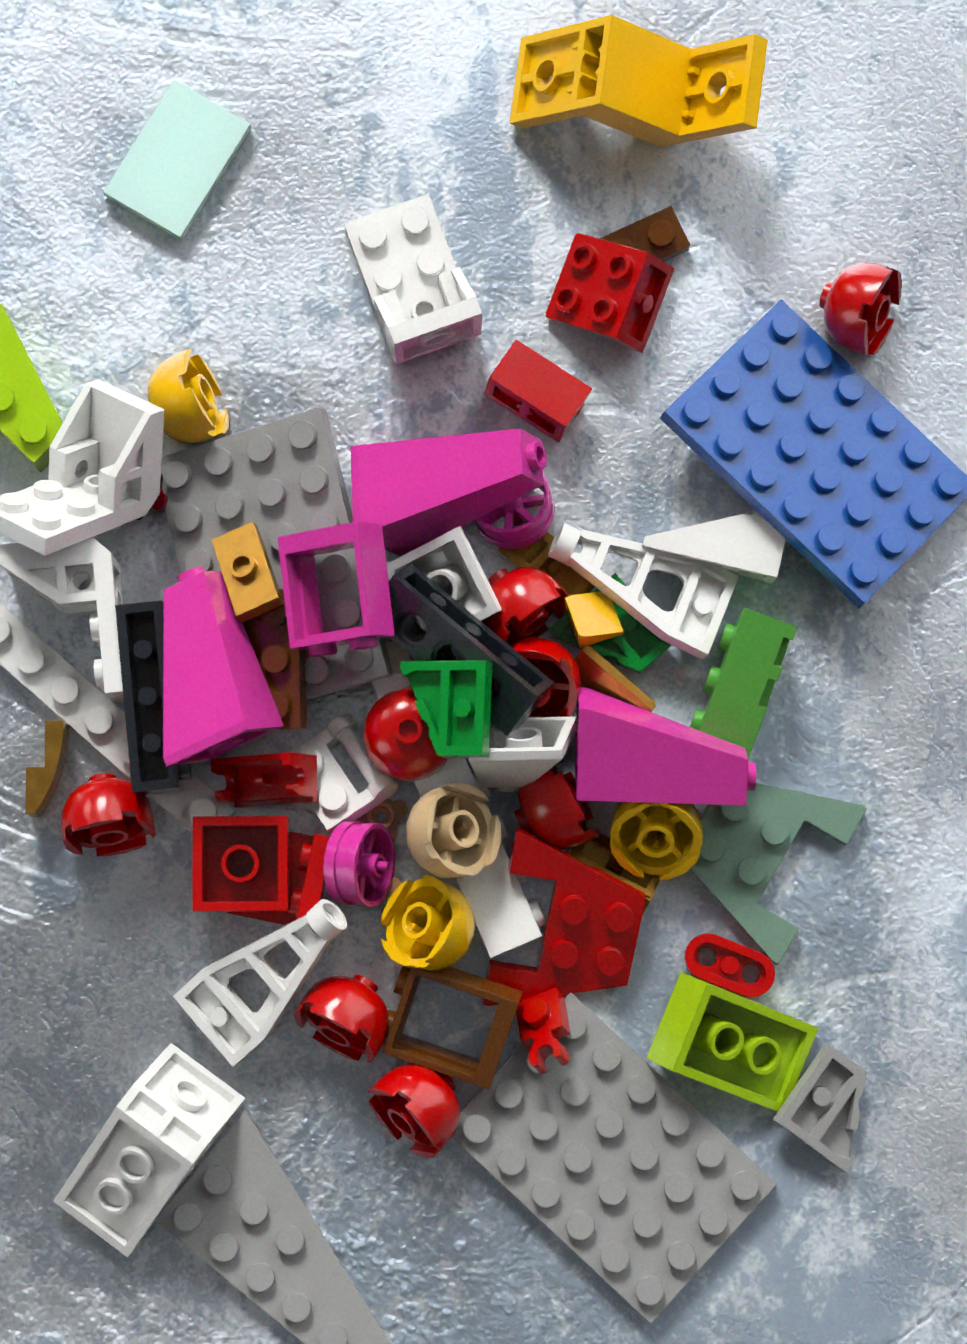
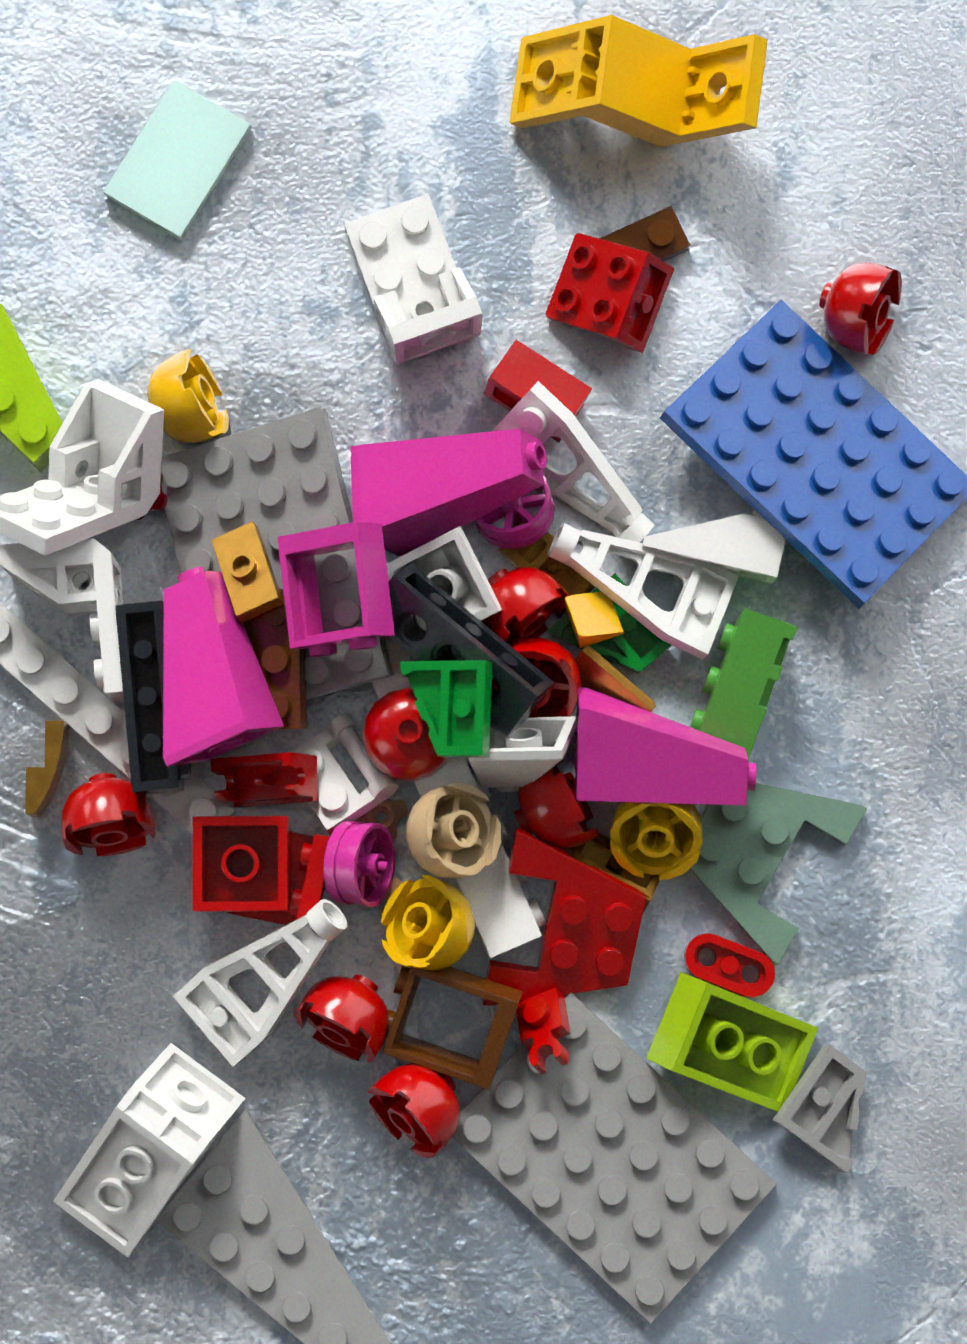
none -> white plate [492,381,655,543]

